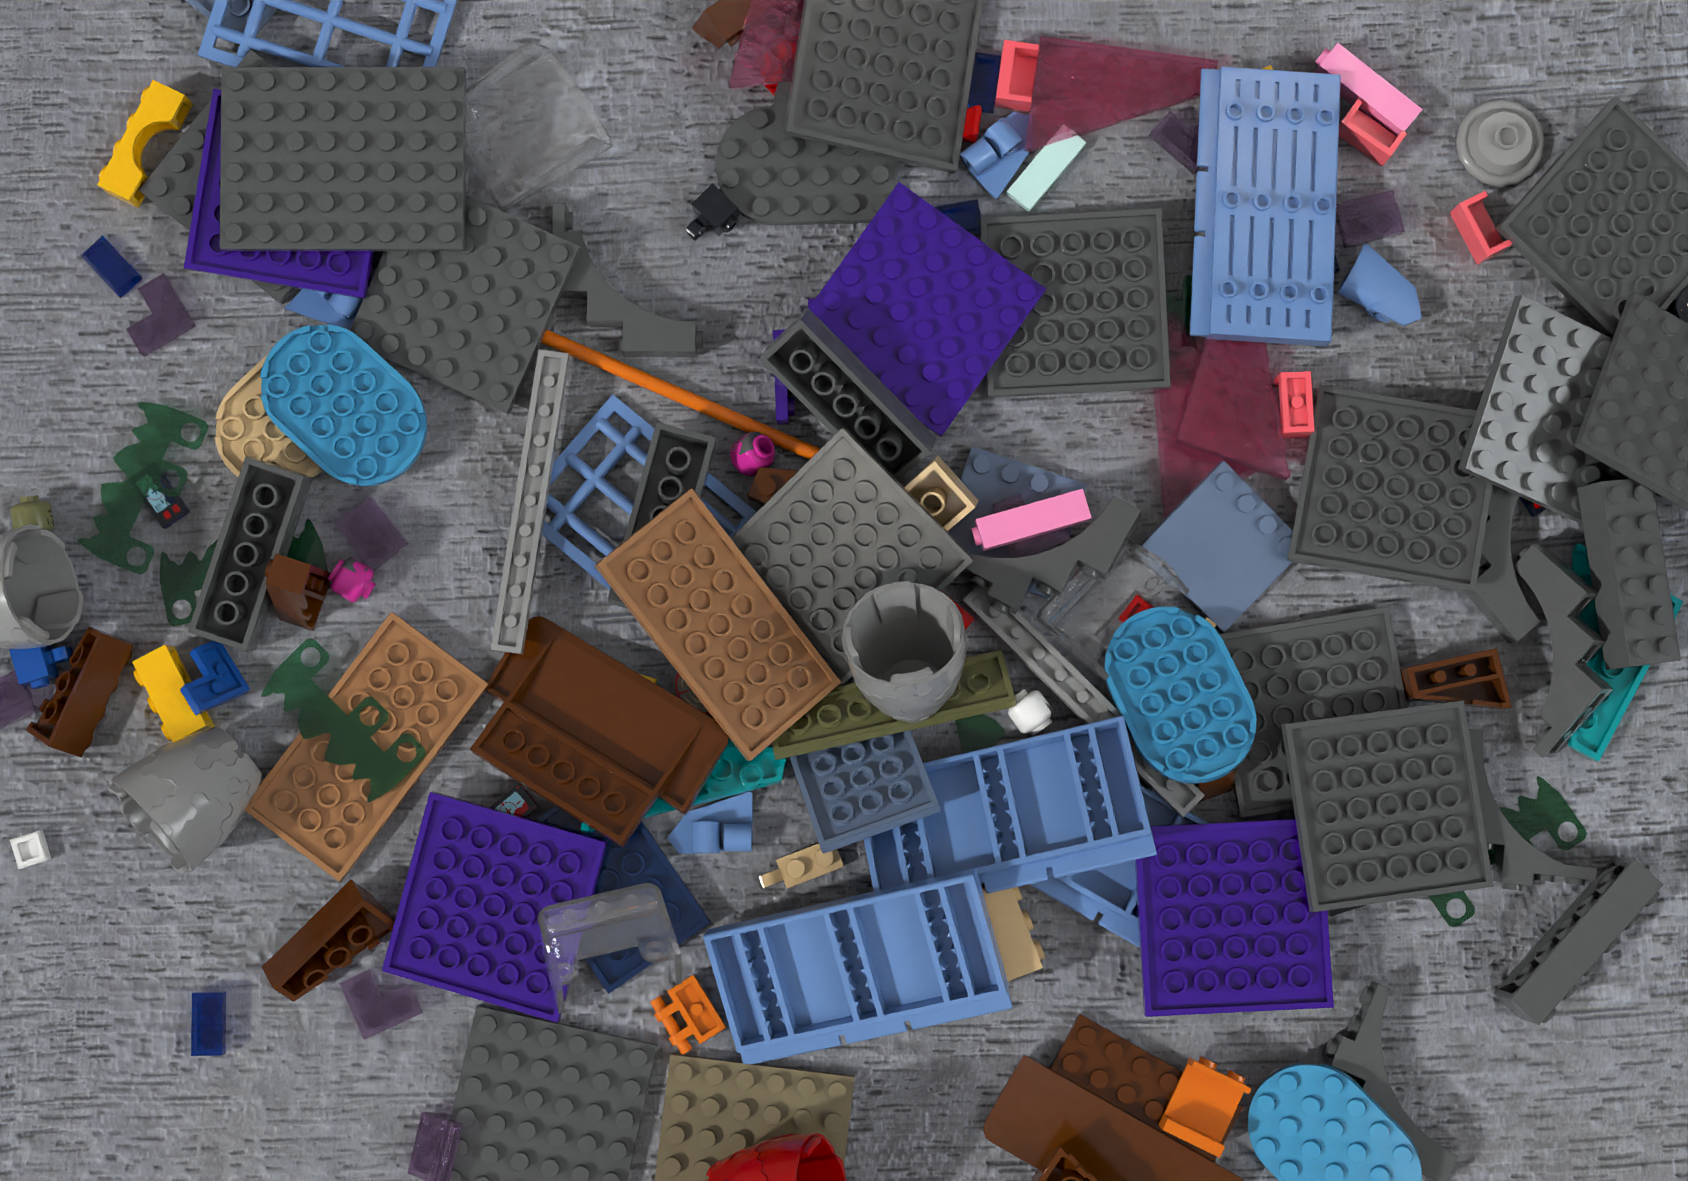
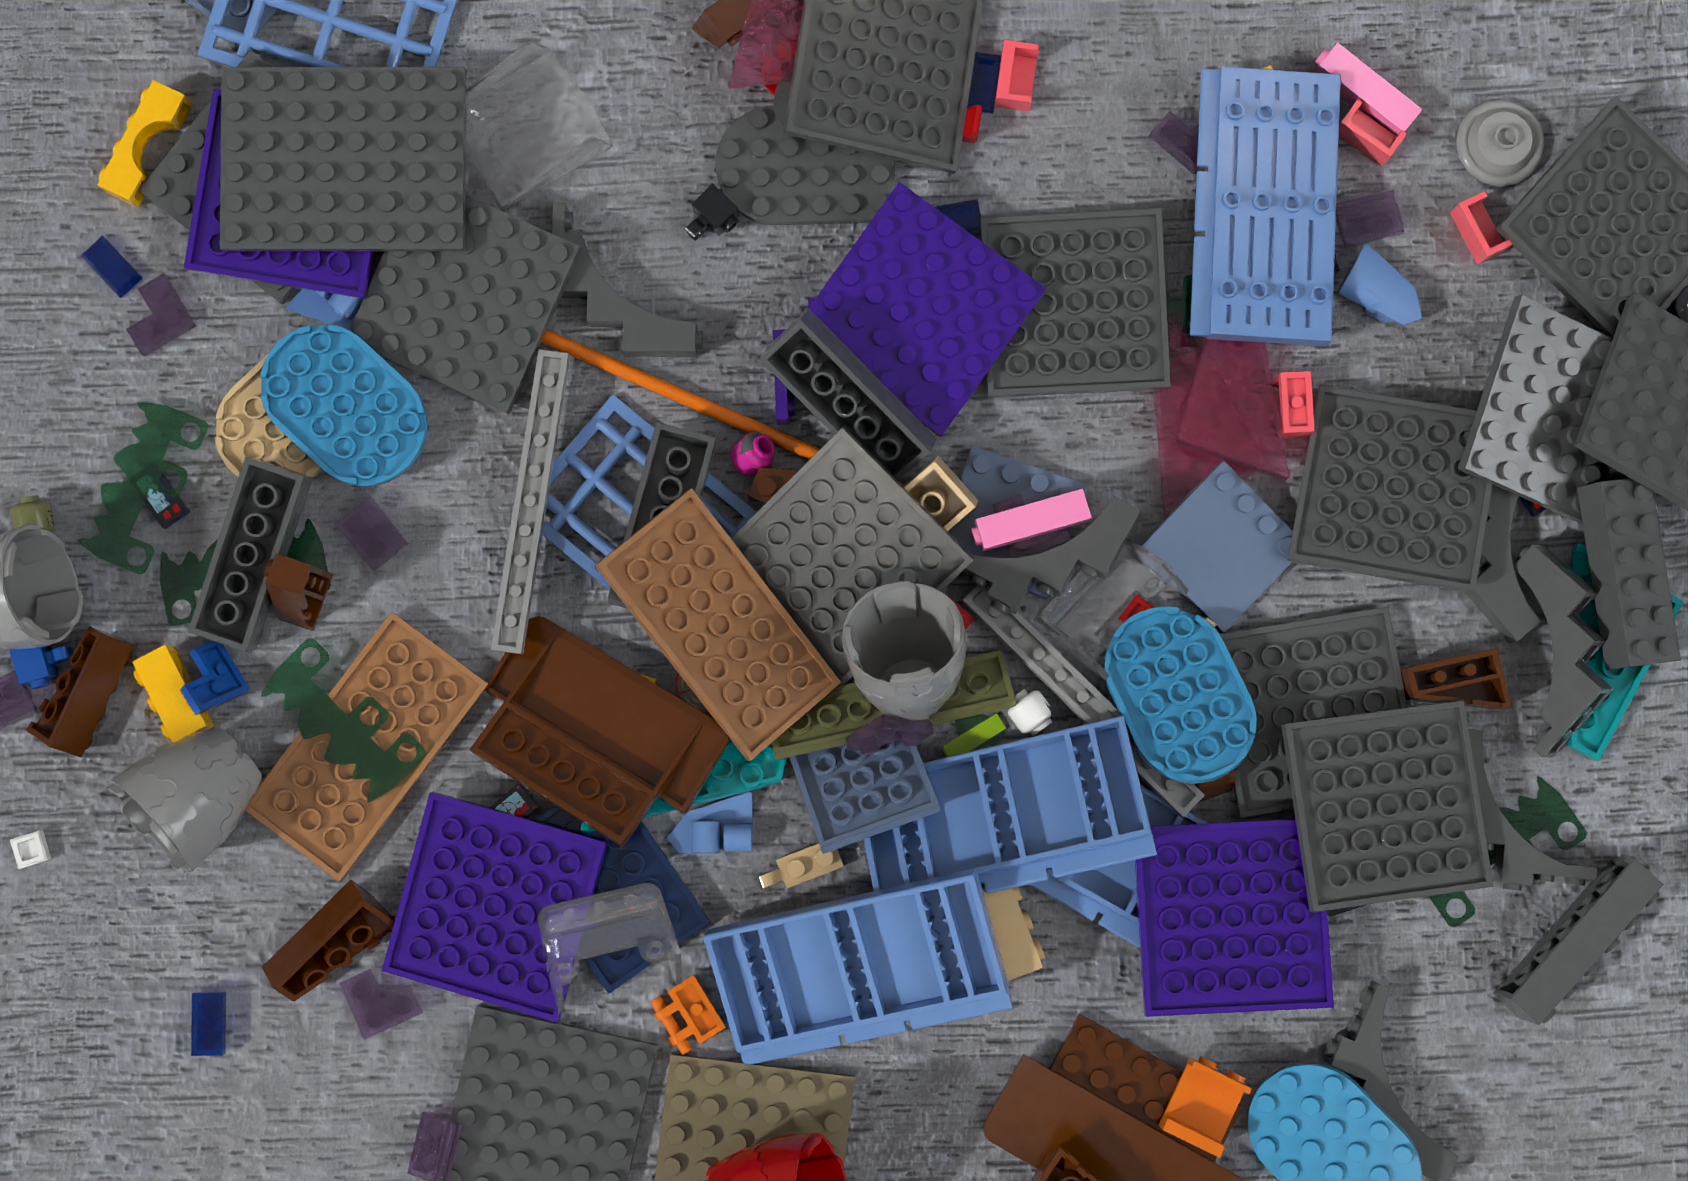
dark pink head [328,557,376,603] -> none
medium blue panel [960,112,1033,199] -> none
light aqua tile [1006,124,1086,212] -> none
clear pink wing [1024,36,1218,152] -> none
none -> clear purple plate [846,715,933,754]
none -> lime piece [941,713,1006,757]

